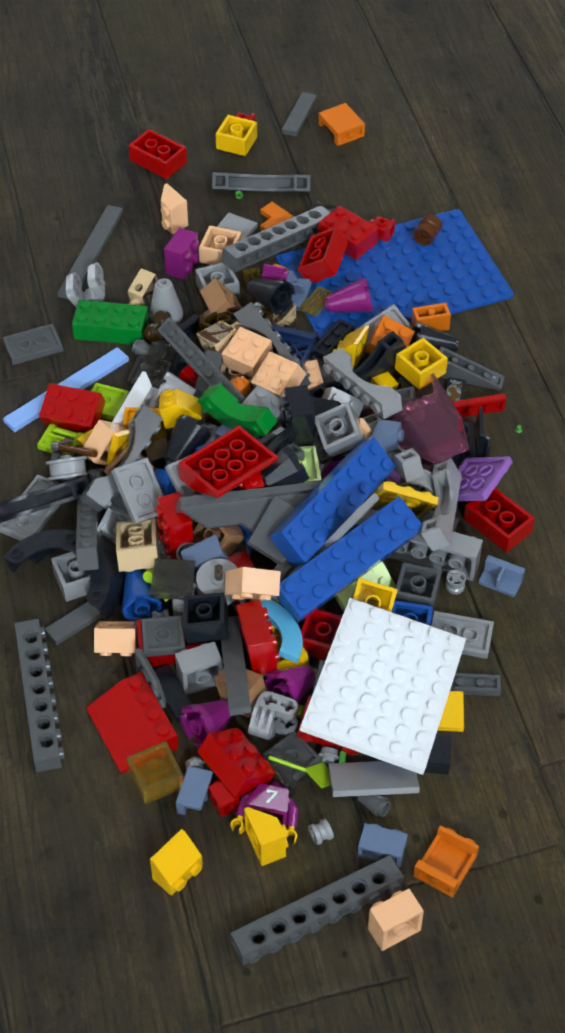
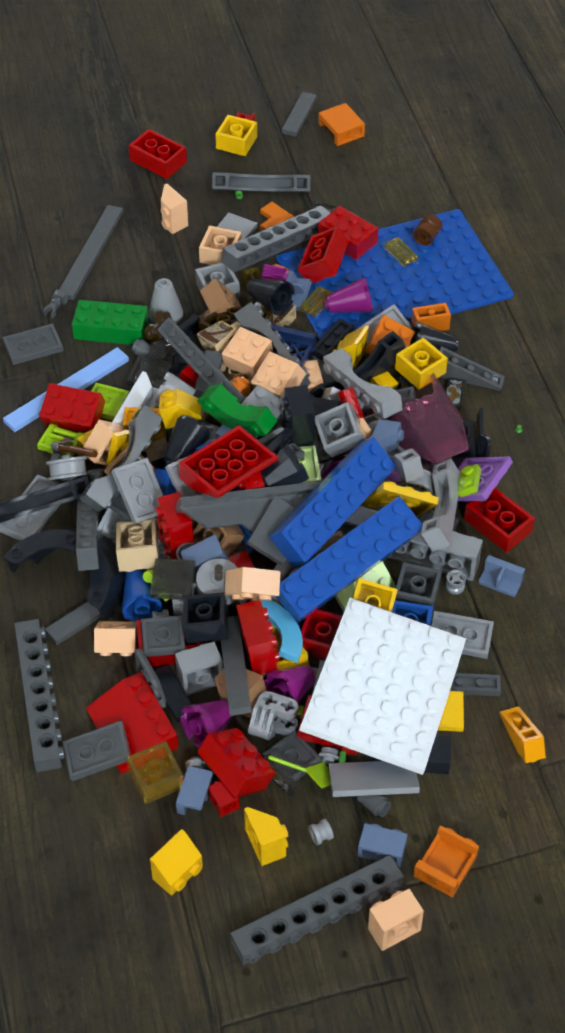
light grey brick [51,552,90,602] -> none
light grey piece [66,262,105,307] -> none
tan torso [128,268,157,309] -> none
magenta brick [164,228,199,280] -> none
magenta torso [230,782,298,844] -> none
light grey tile [315,493,379,556] -> none
red brick [370,216,396,242] -> none
red tile [450,394,506,418] -> none
none -> dark grey piece [44,290,69,318]
none -> dark grey tile [62,720,132,781]
none -> red axle [337,387,366,422]
none -> clear yellow tile [385,237,418,267]
none -> lime plate [457,464,481,498]
none -> light orange slope [500,706,546,763]

